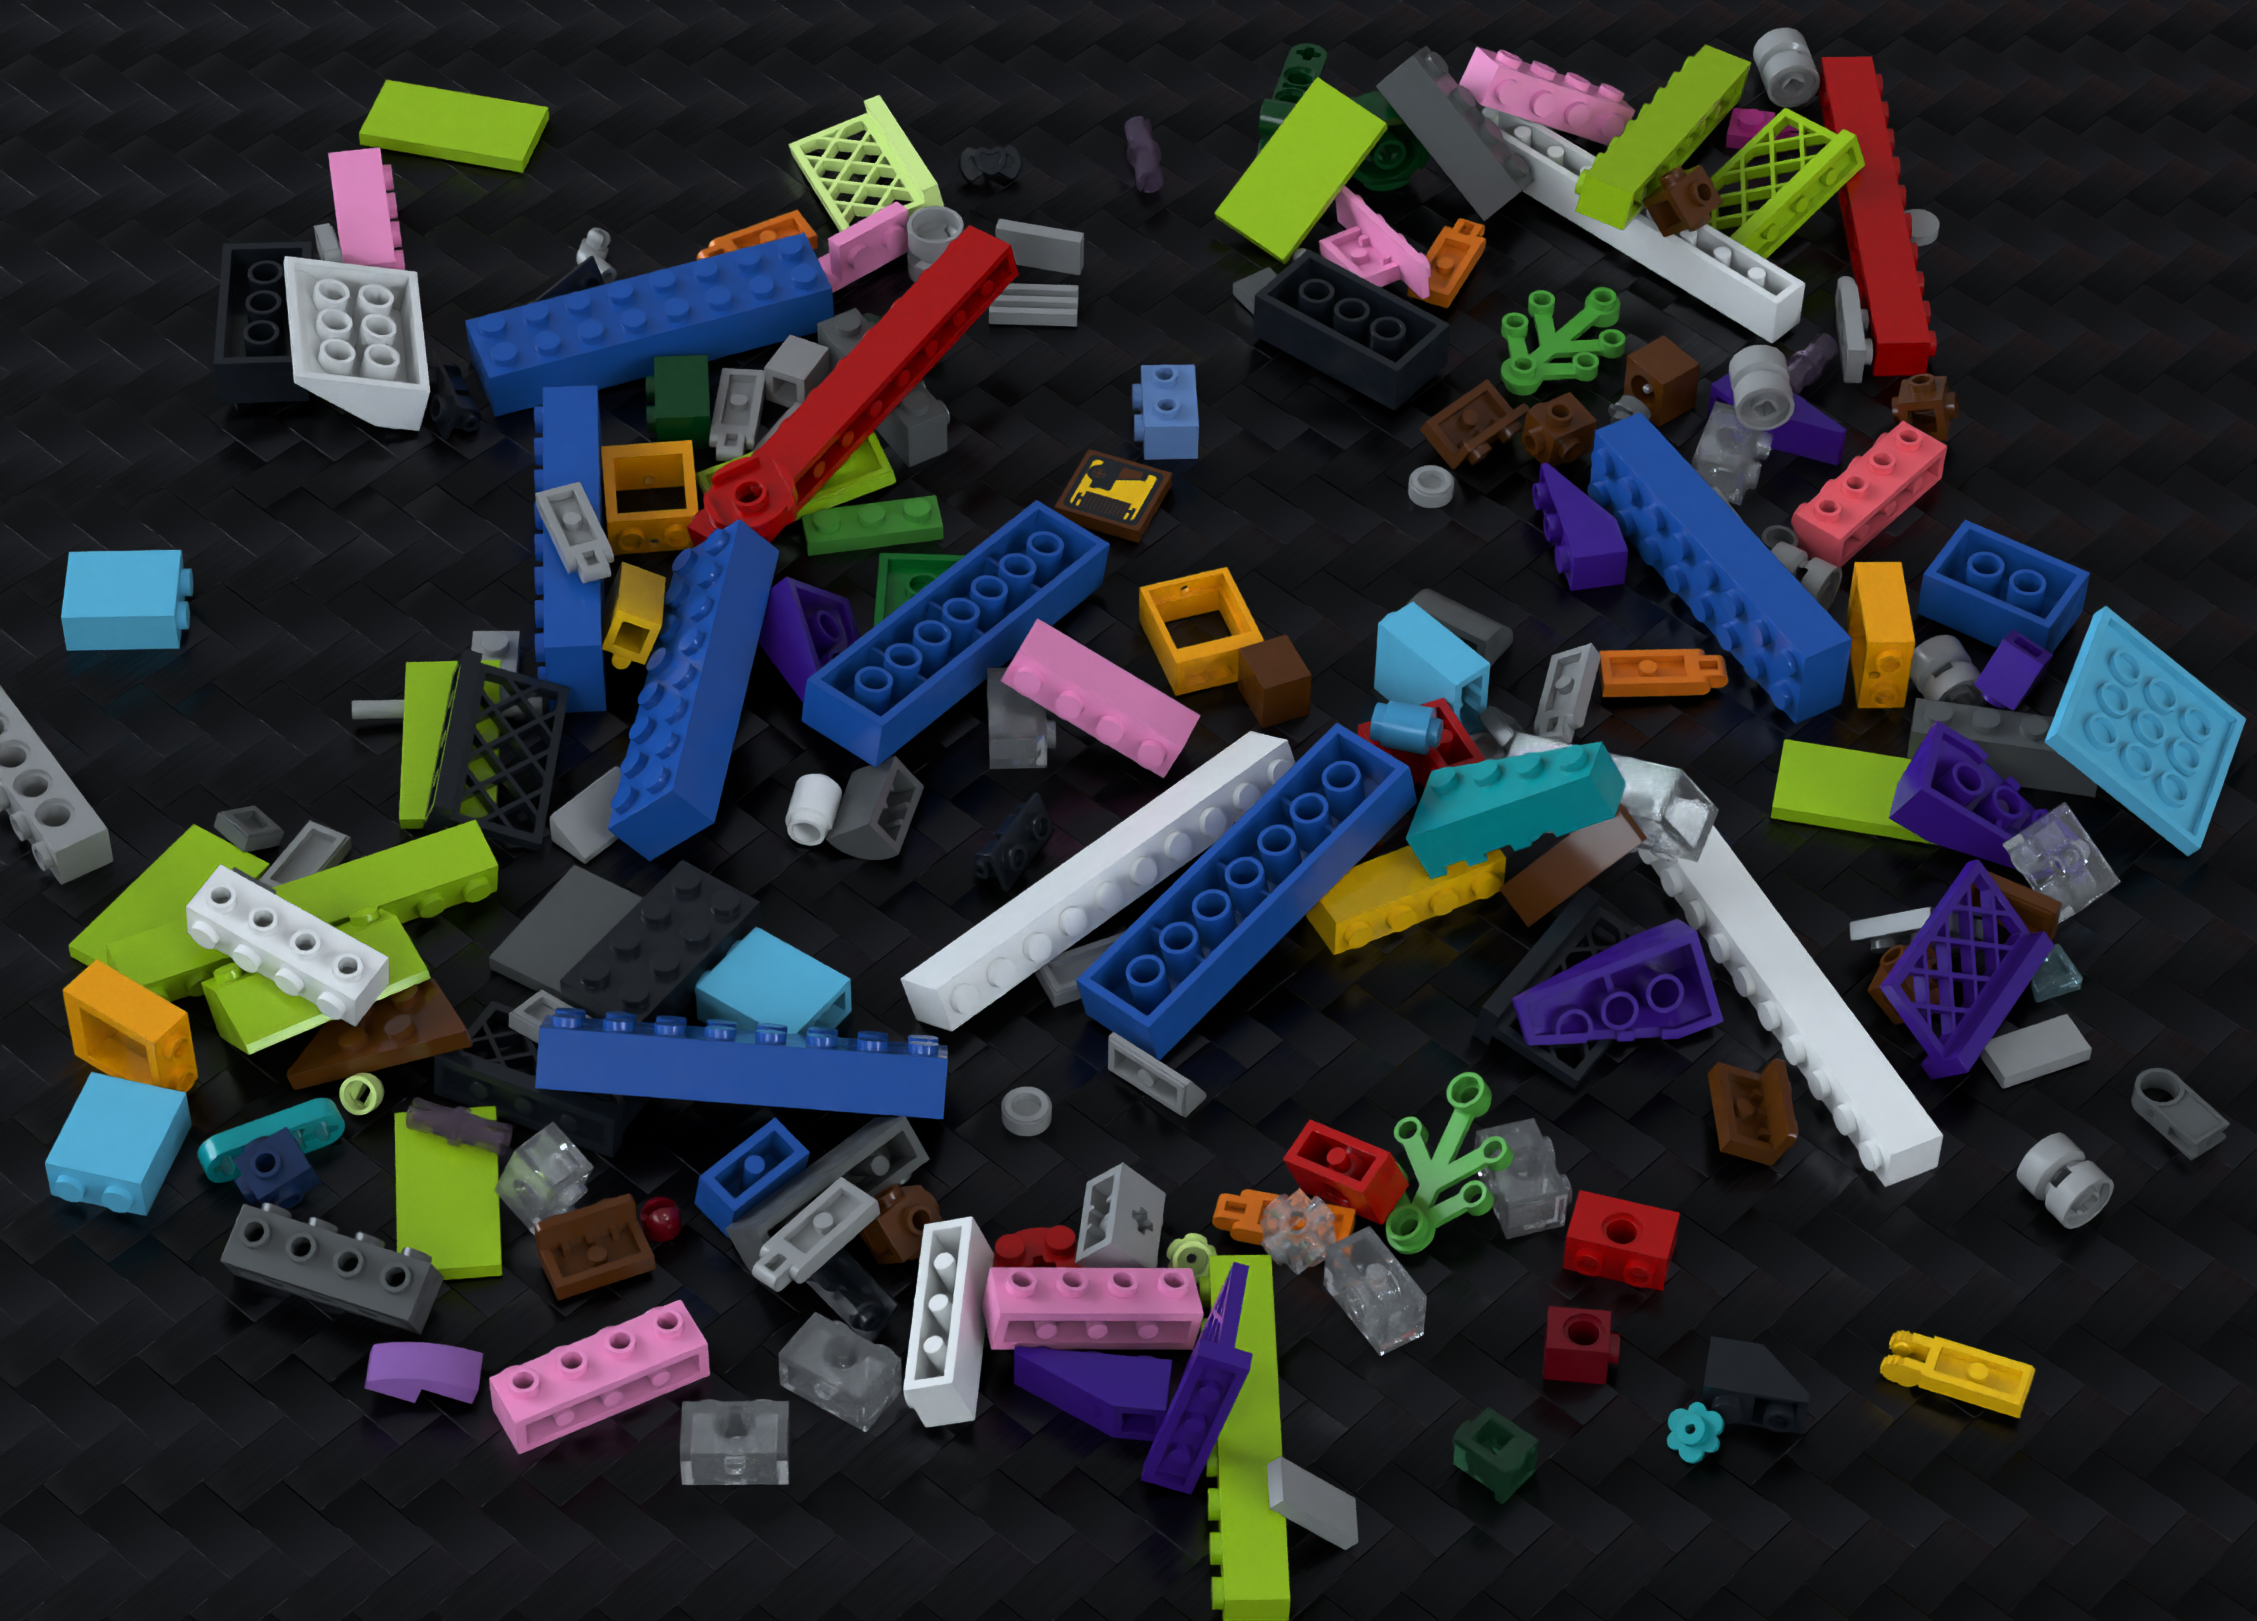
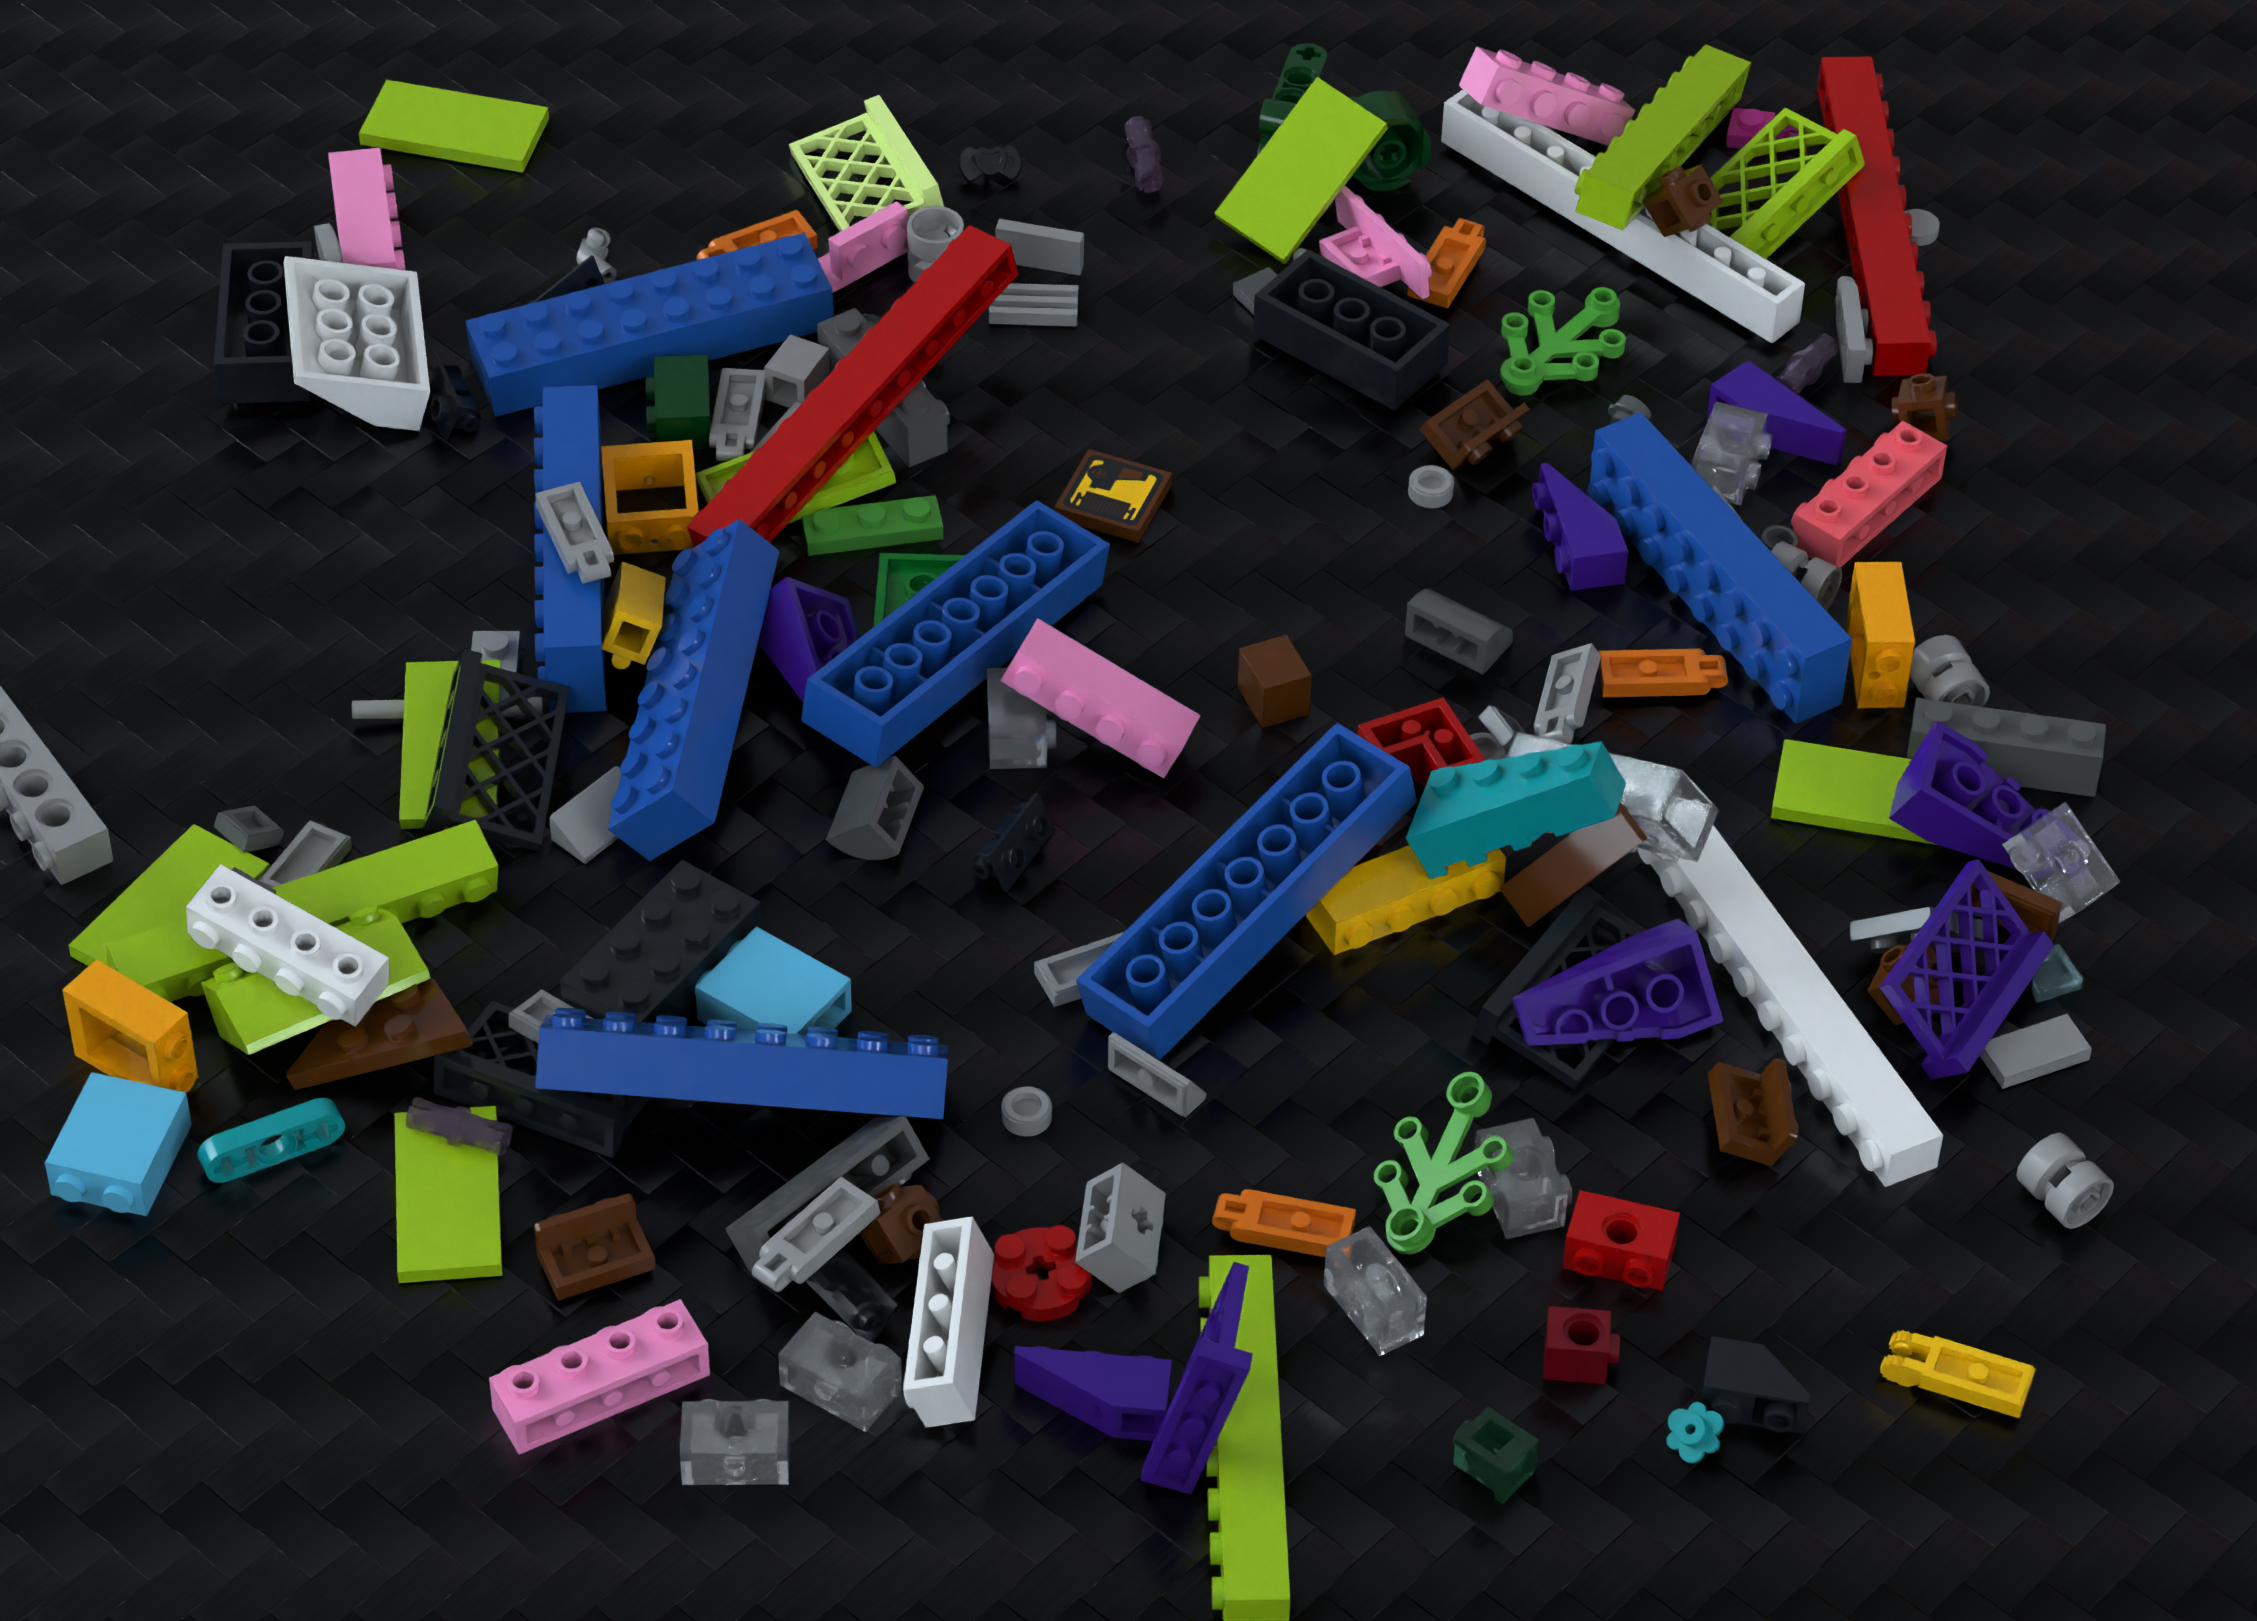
medium azure brick [61,550,193,651] -> none
dark grey brick [220,1203,444,1335] -> none
dark blue brick [233,1127,322,1210] -> none
yellowish green hinge [340,1073,385,1115] -> none
medium lavender slope [365,1342,483,1404] -> none
dark grey tile [489,865,643,1001] -> none
clear brick [494,1122,594,1235] -> none
dark red hinge [640,1197,682,1242] -> none
blue brick [694,1117,810,1239] -> none
red plate [703,457,798,537] -> none
white brick [785,774,842,846] -> none
white brick [901,731,1295,1031] -> none
bright pink brick [981,1267,1204,1350] -> none
medium blue brick [1132,364,1199,460] -> none
light orange window [1139,567,1264,696] -> none
yellowish green plate [1166,1233,1217,1283] -> none
clear brick [1260,1188,1336,1275] -> none
light grey tile [1267,1456,1359,1550] -> none
red brick [1283,1119,1409,1225] -> none
dark azure brick [1370,700,1443,755] -> none
medium azure brick [1374,601,1491,736] -> none
dark grey brick [1376,46,1535,221] -> none
reddish brown brick [1520,392,1597,468] -> none
reddish brown piece [1623,335,1700,427] -> none
light grey wheel [1729,345,1795,430] -> none
light grey wheel [1753,27,1820,108] -> none
blue brick [1917,520,2090,654] -> none
dark purple slope [1974,629,2053,711] -> none
medium azure plate [2045,606,2246,856] -> none
dark grey piece [2131,1068,2230,1161] -> none

